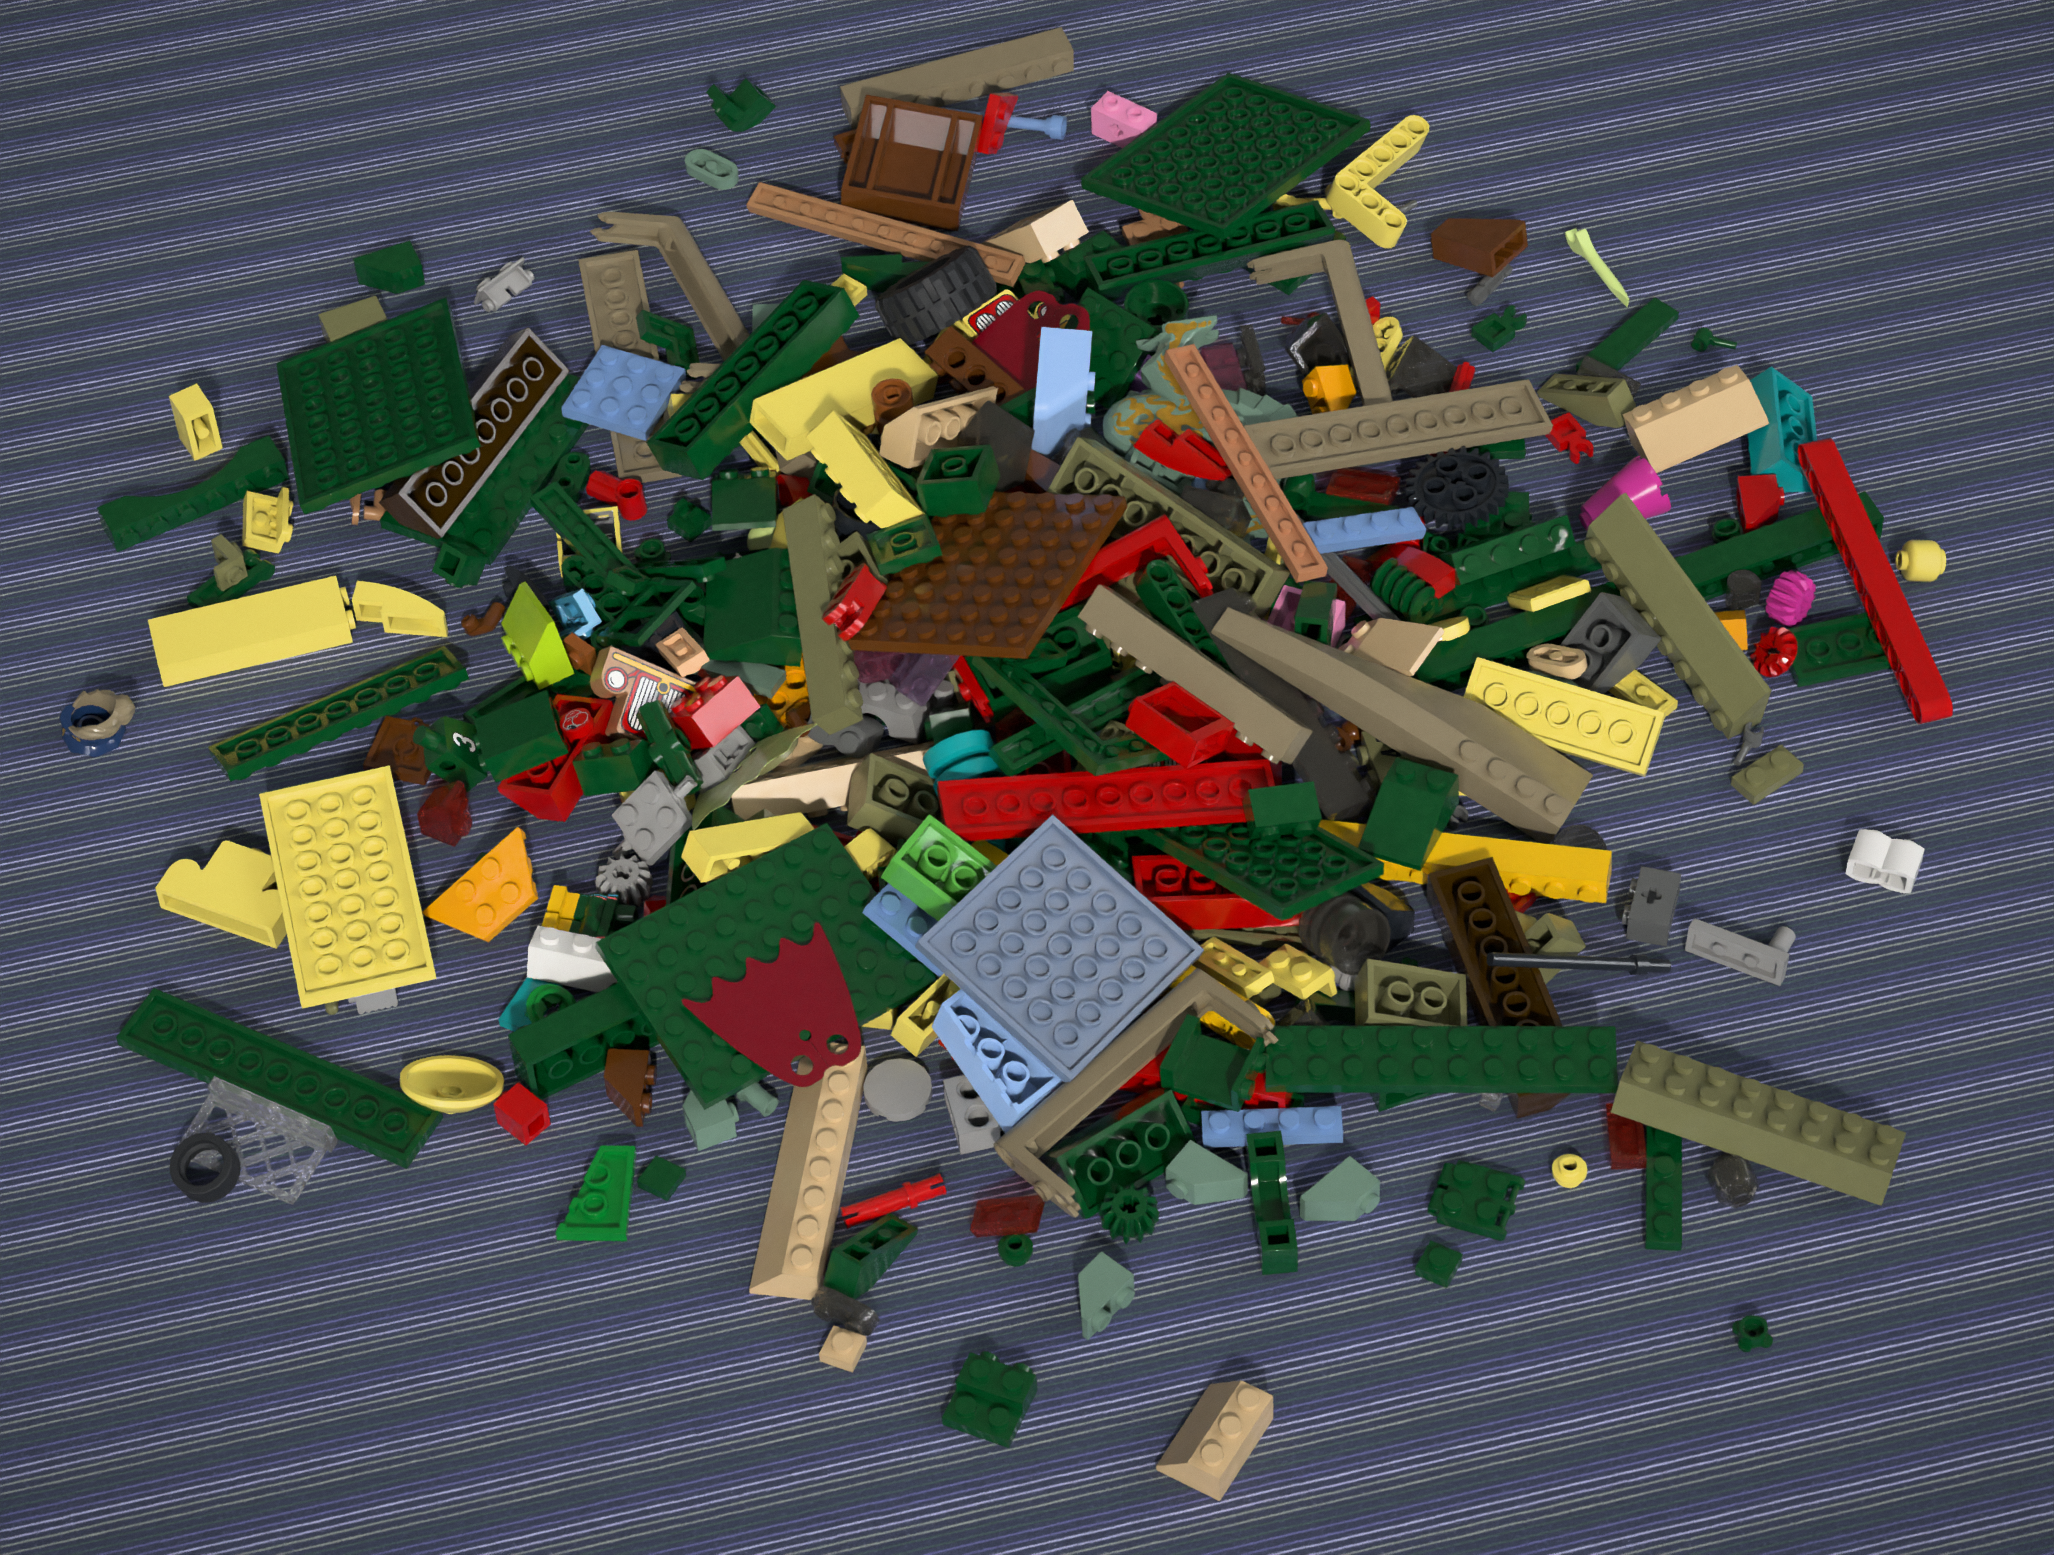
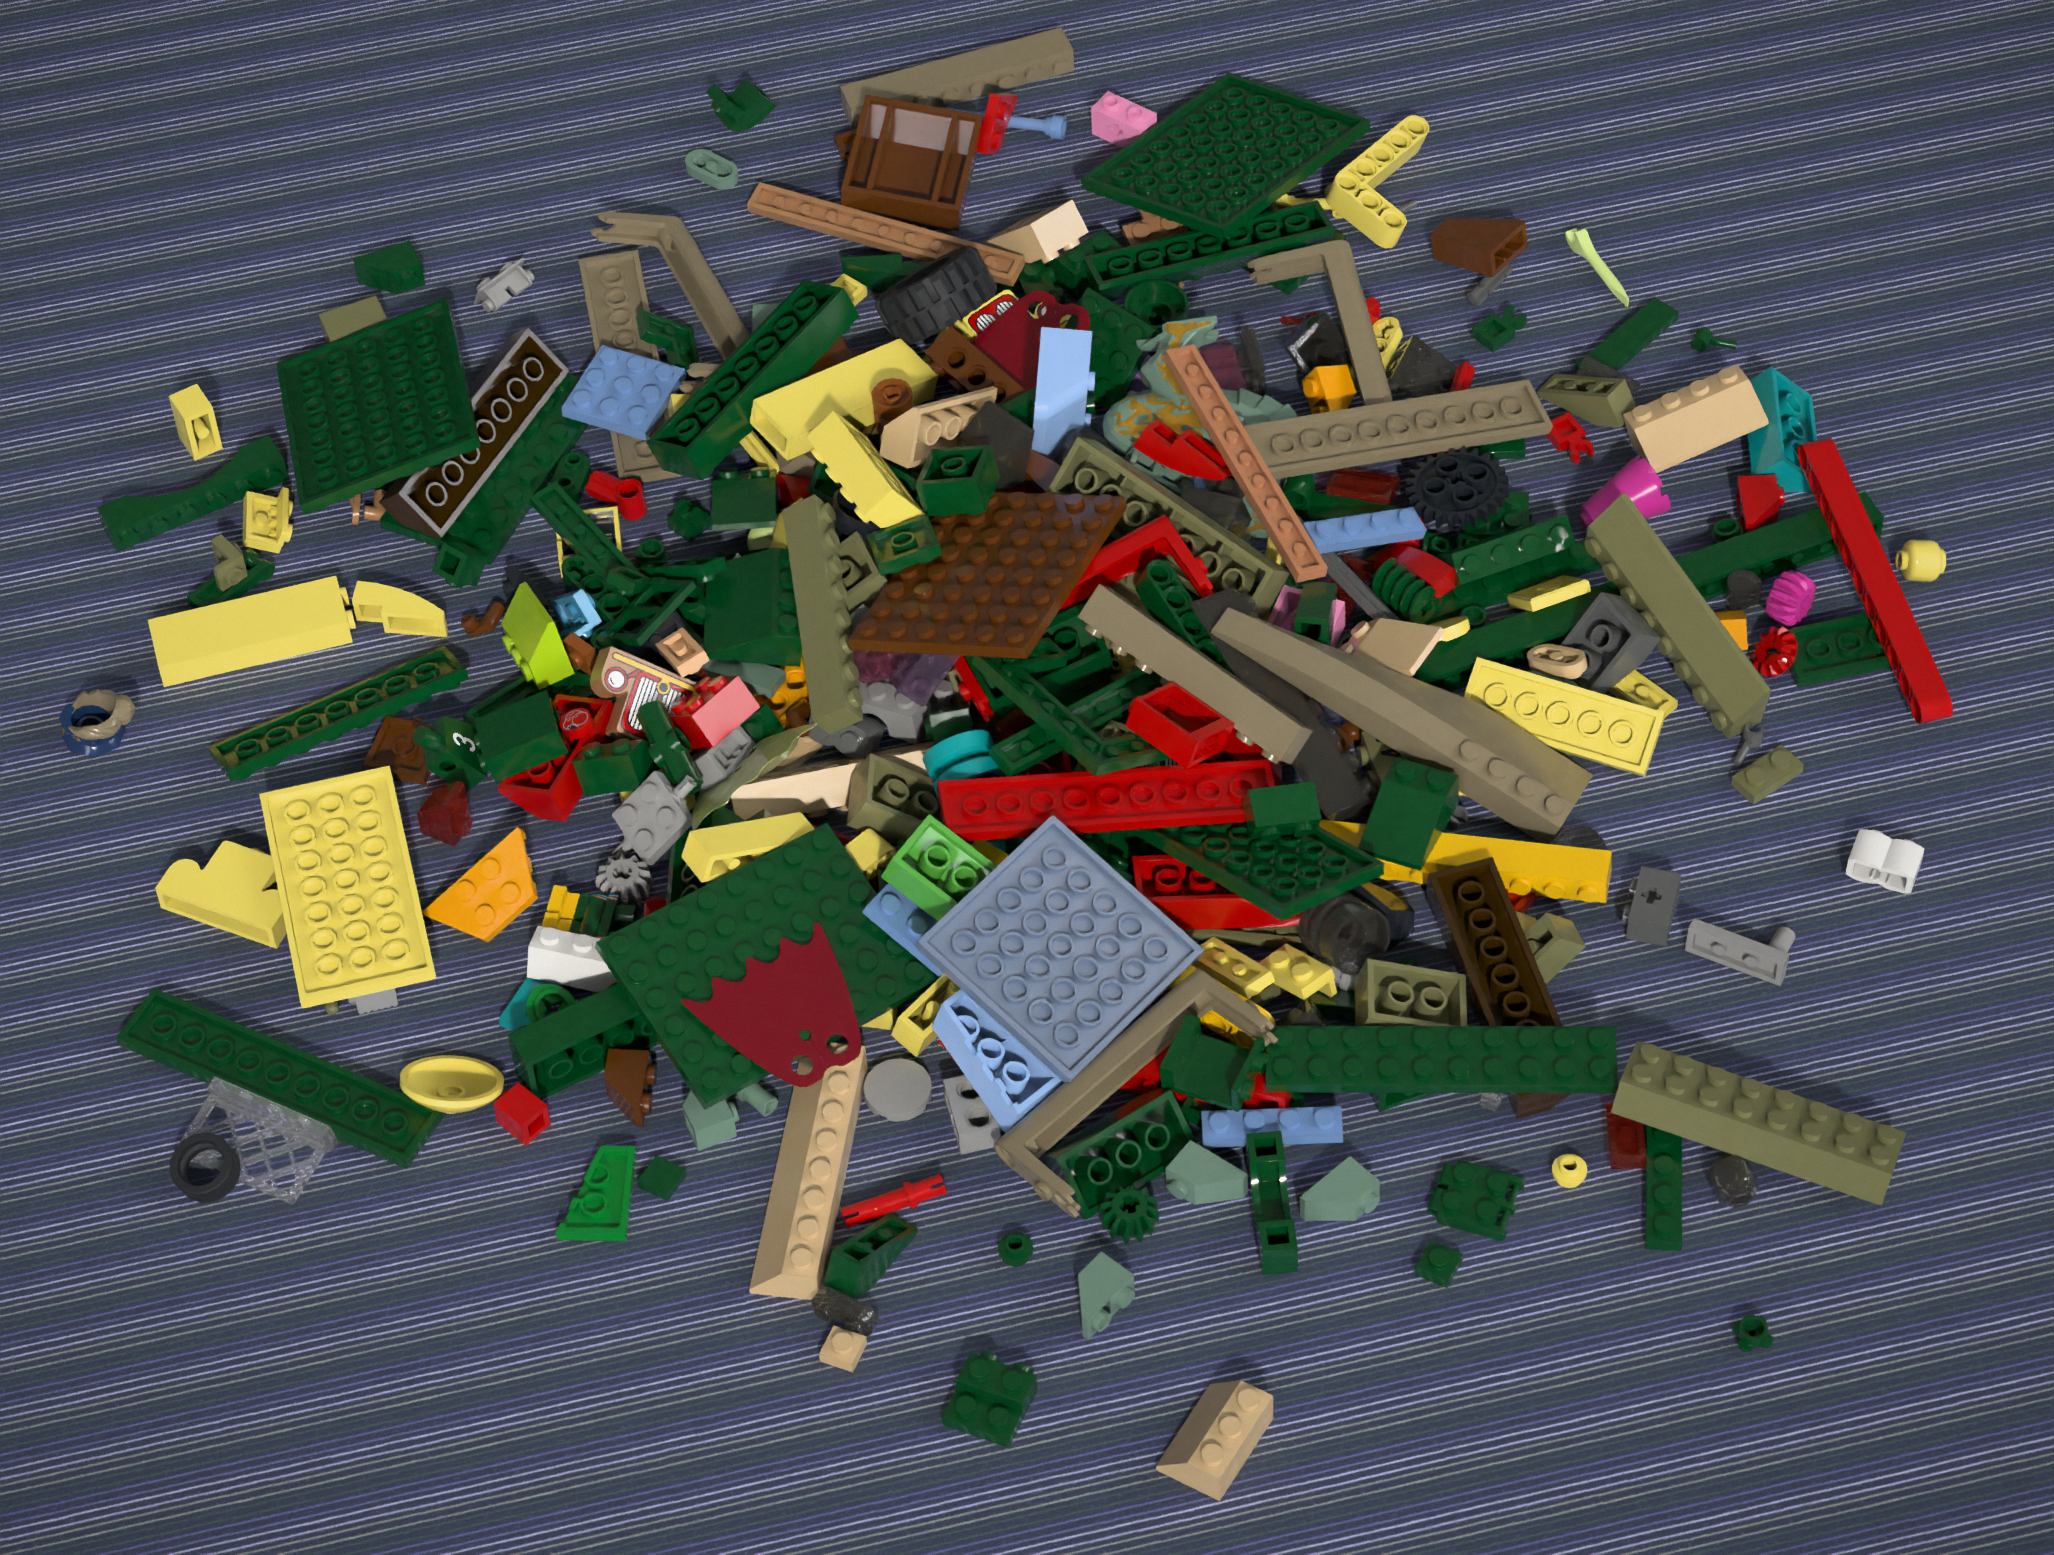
red piece [821,563,887,642] -> none
clear red plate [970,1195,1045,1237] -> none
black bar [1486,952,1671,976] -> none

